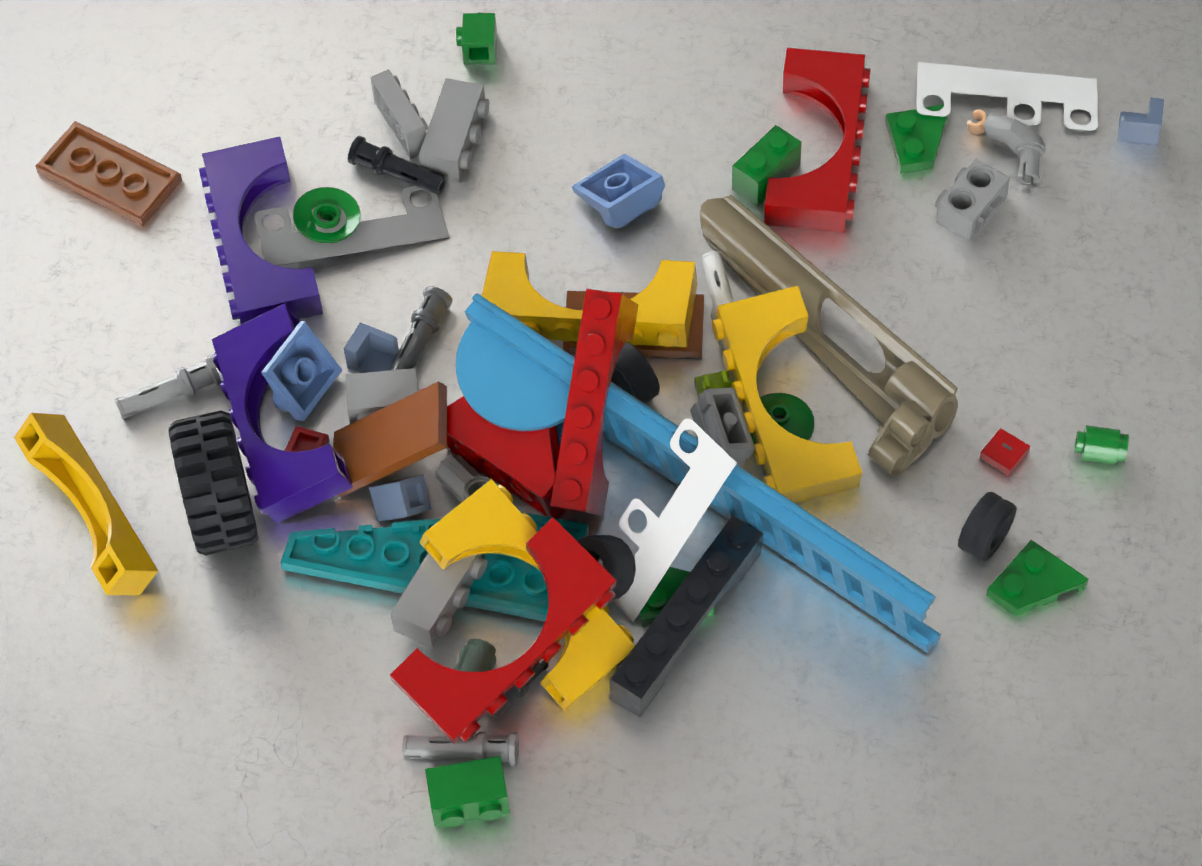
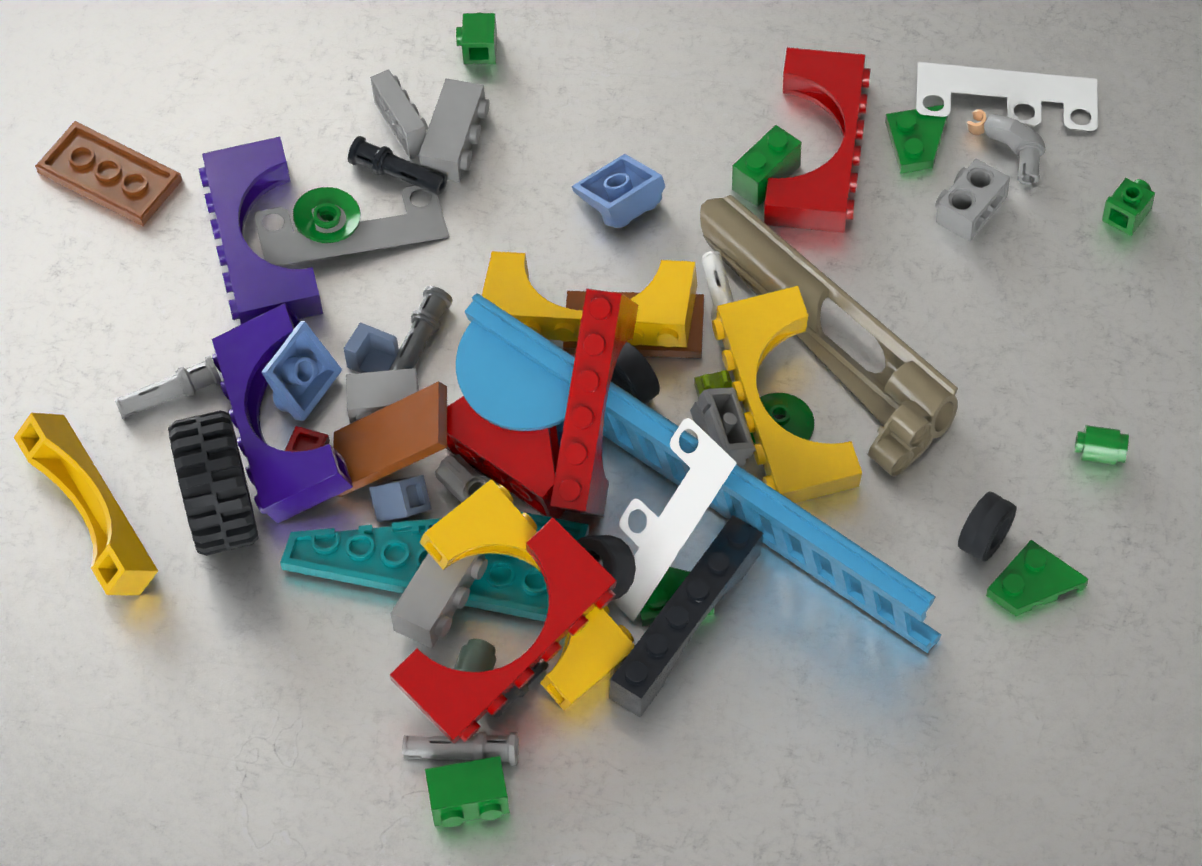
red tile [979,428,1030,477] -> none
sand blue panel [1117,97,1164,146] -> none
none -> green brick [1102,178,1155,236]

